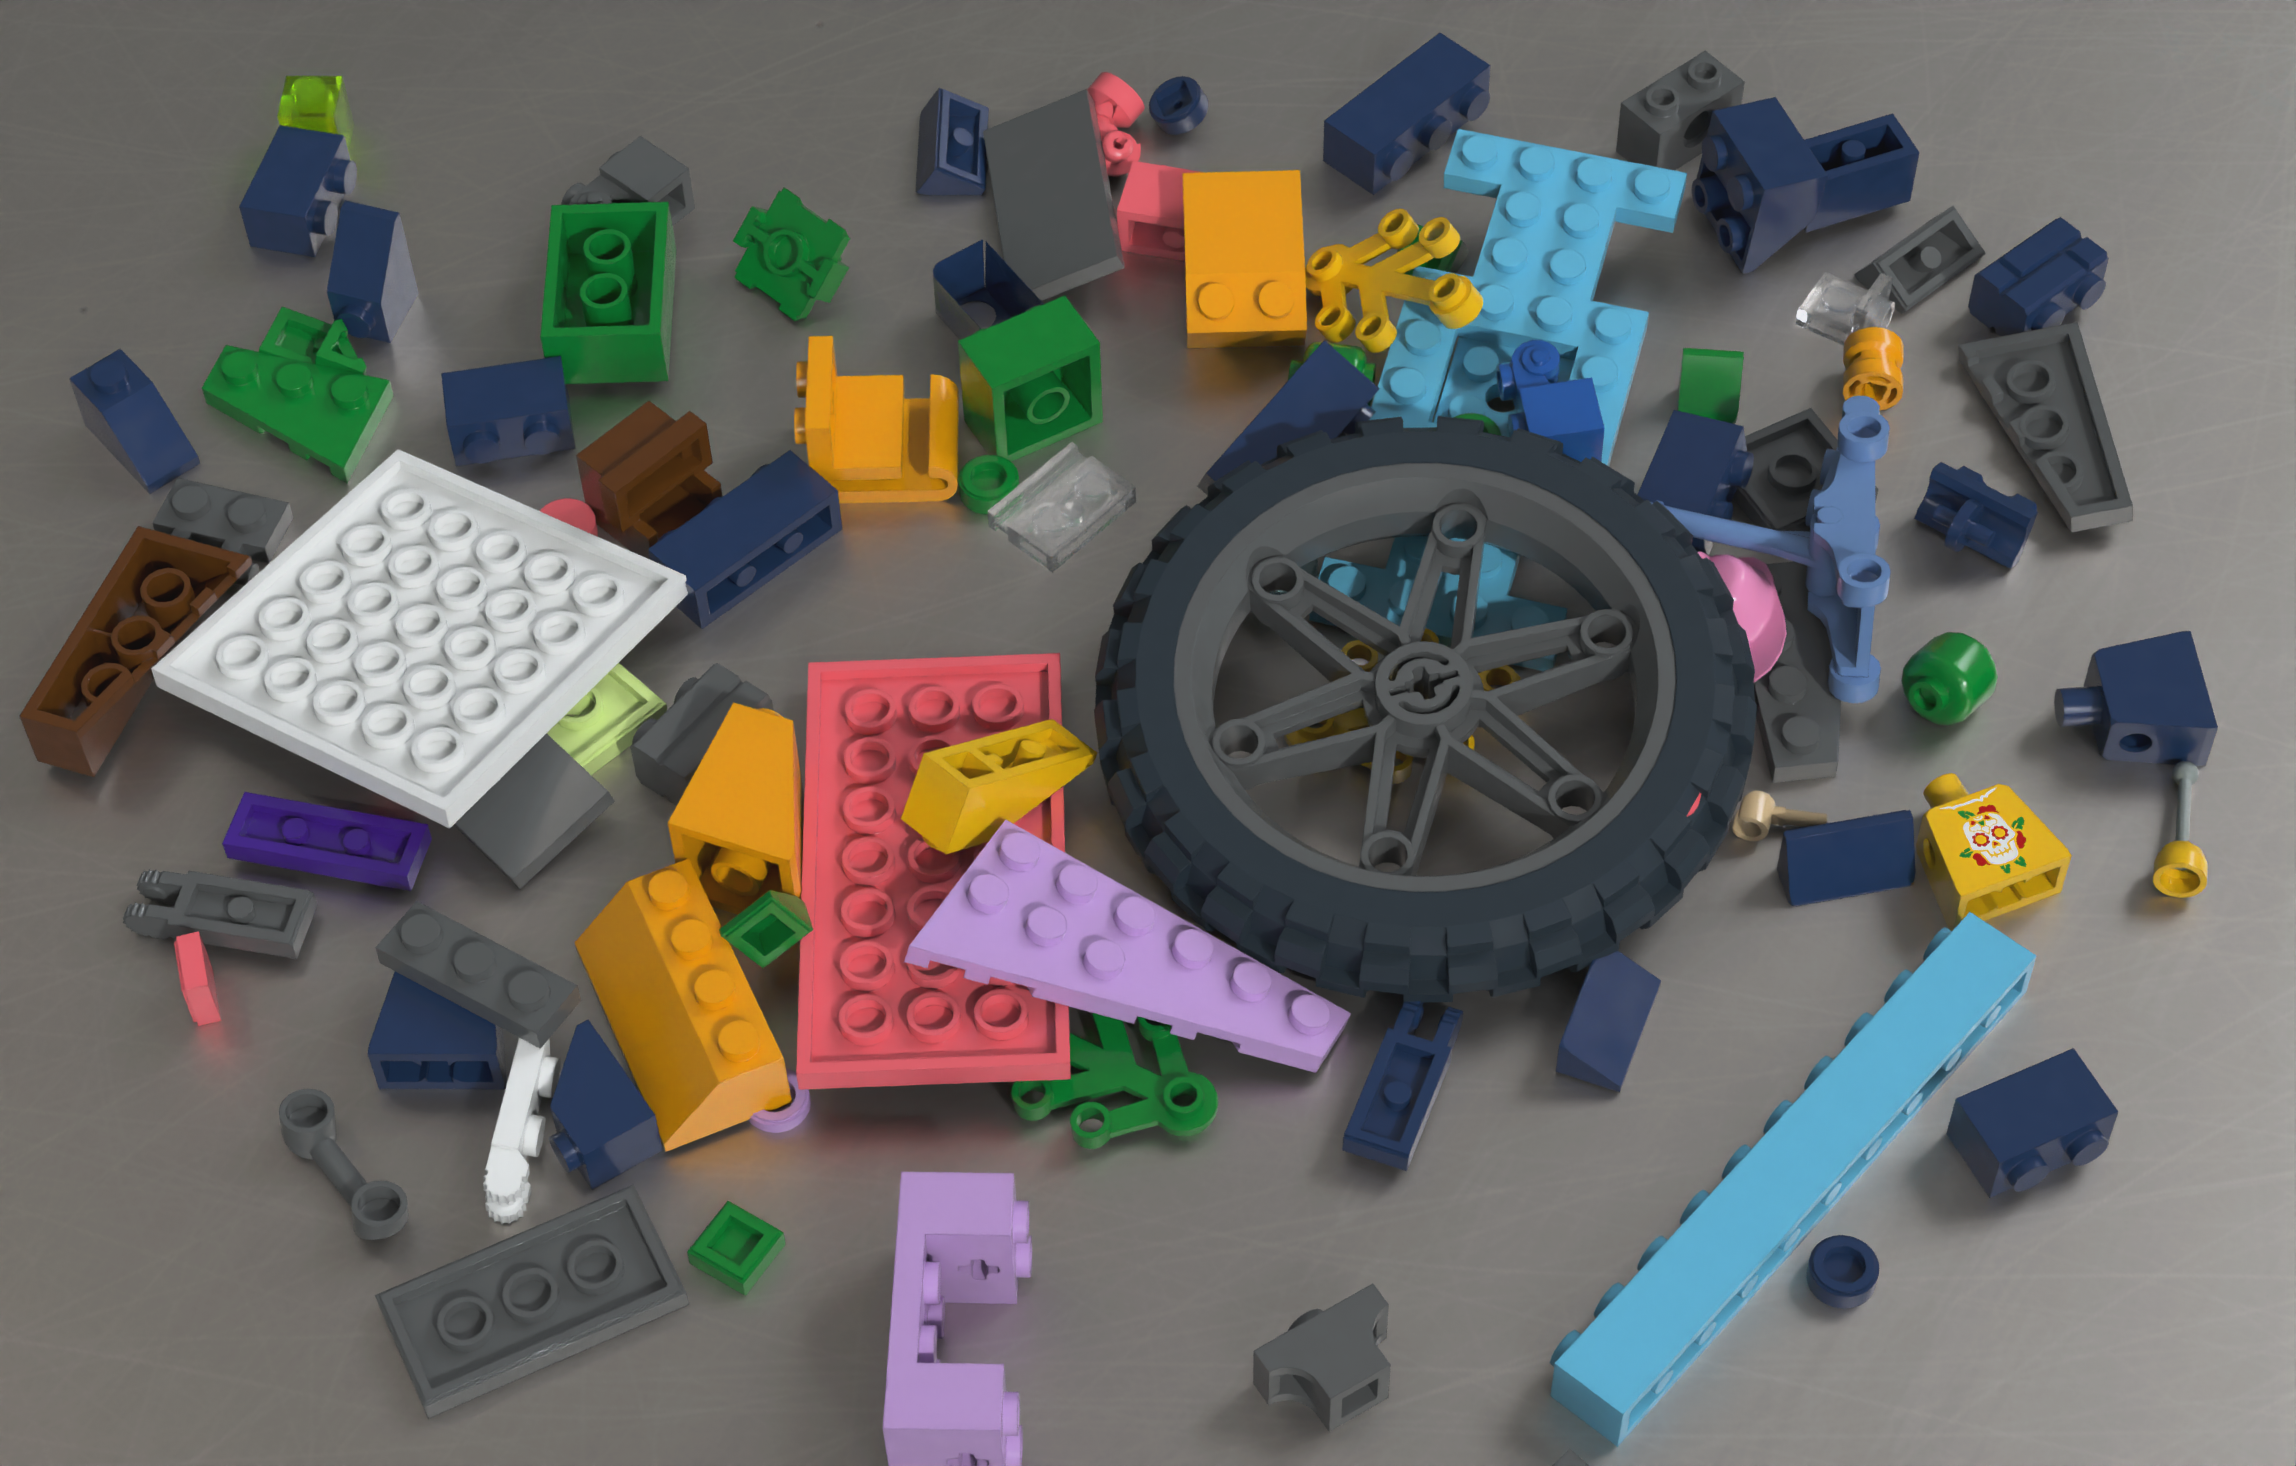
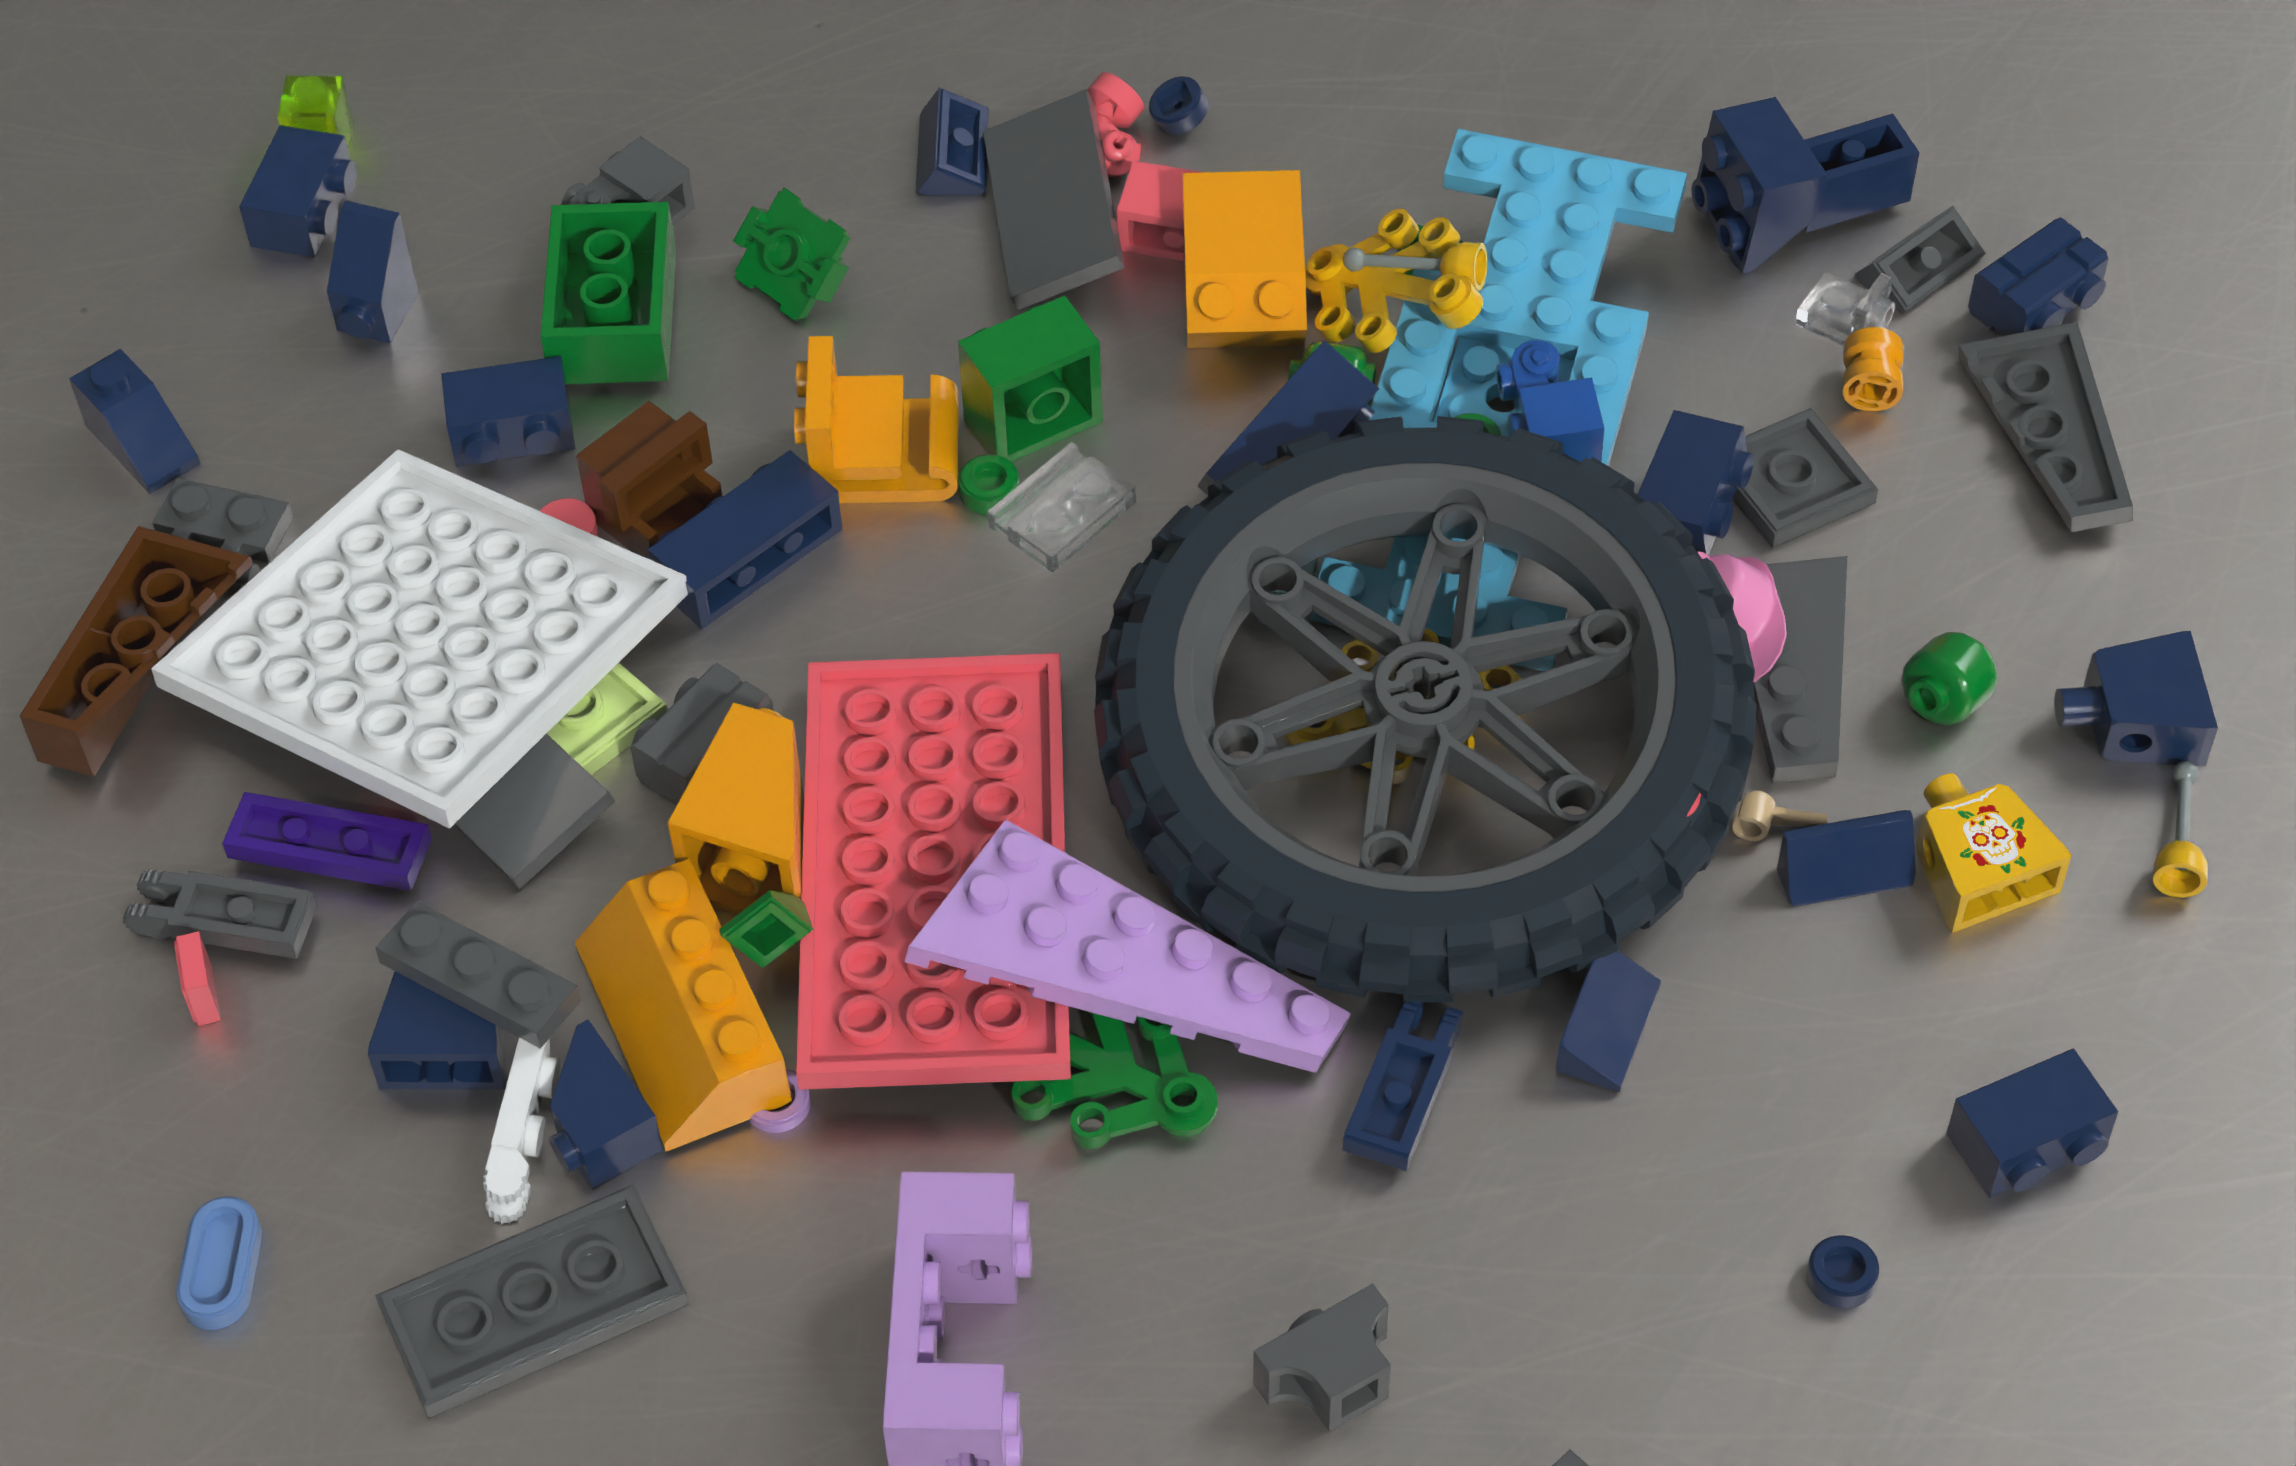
green wing [202,345,394,484] -> none
green slope [259,306,367,375] -> none
dark grey bar [279,1089,408,1240] -> none
green tile [687,1201,786,1296] -> none
yellow slope [901,719,1097,854] -> none
dark blue piece [933,239,1043,340] -> none
dark blue brick [1323,32,1491,195] -> none
medium azure brick [1550,912,2037,1447] -> none
dark grey brick [1616,51,1745,170] -> none
medium blue piece [1650,396,1891,704] -> none
green slope [1677,348,1744,424] -> none
dark blue hips [1914,462,2038,569] -> none
none -> medium blue tile [176,1196,262,1330]
none -> hinge [1343,242,1487,291]

